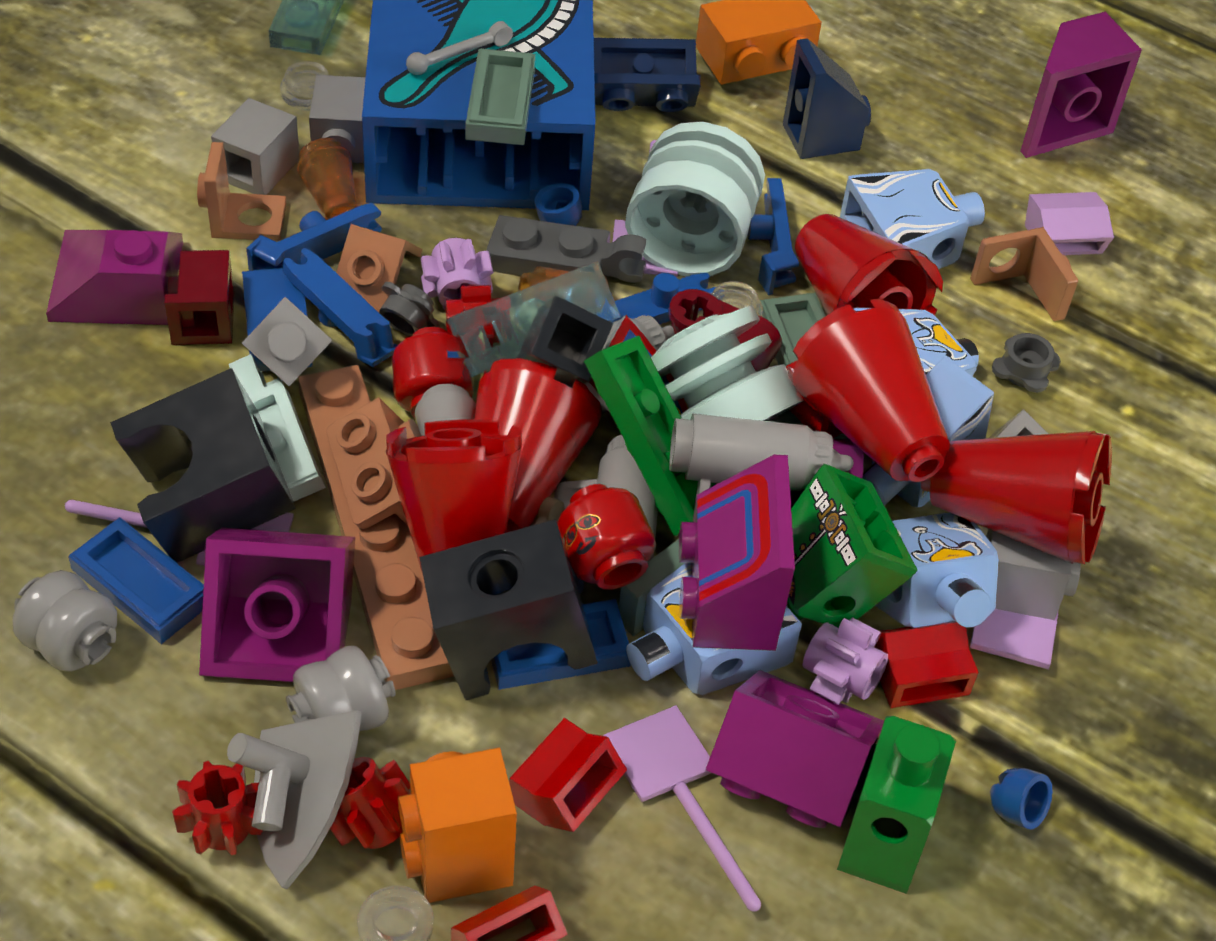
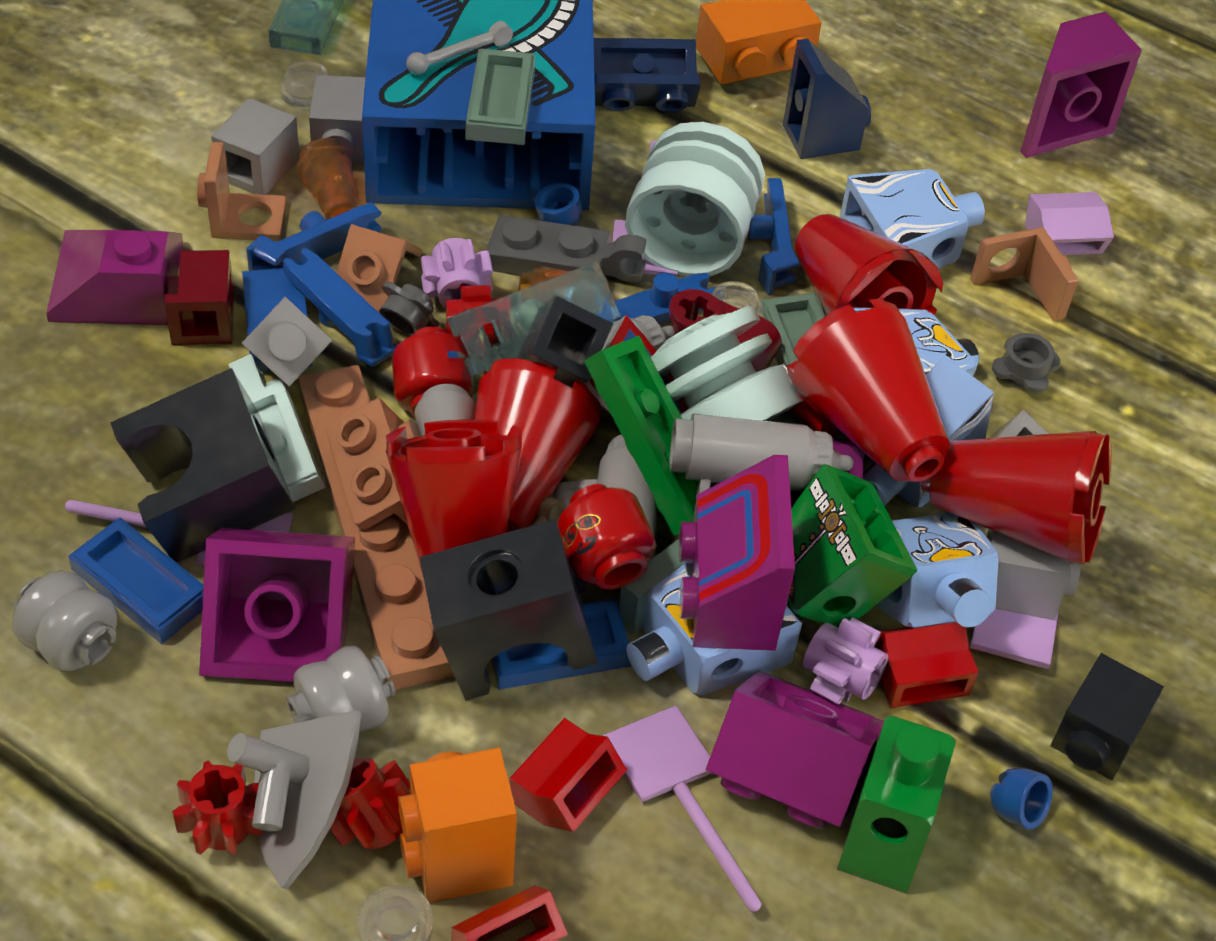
none -> black brick [1050,653,1164,781]

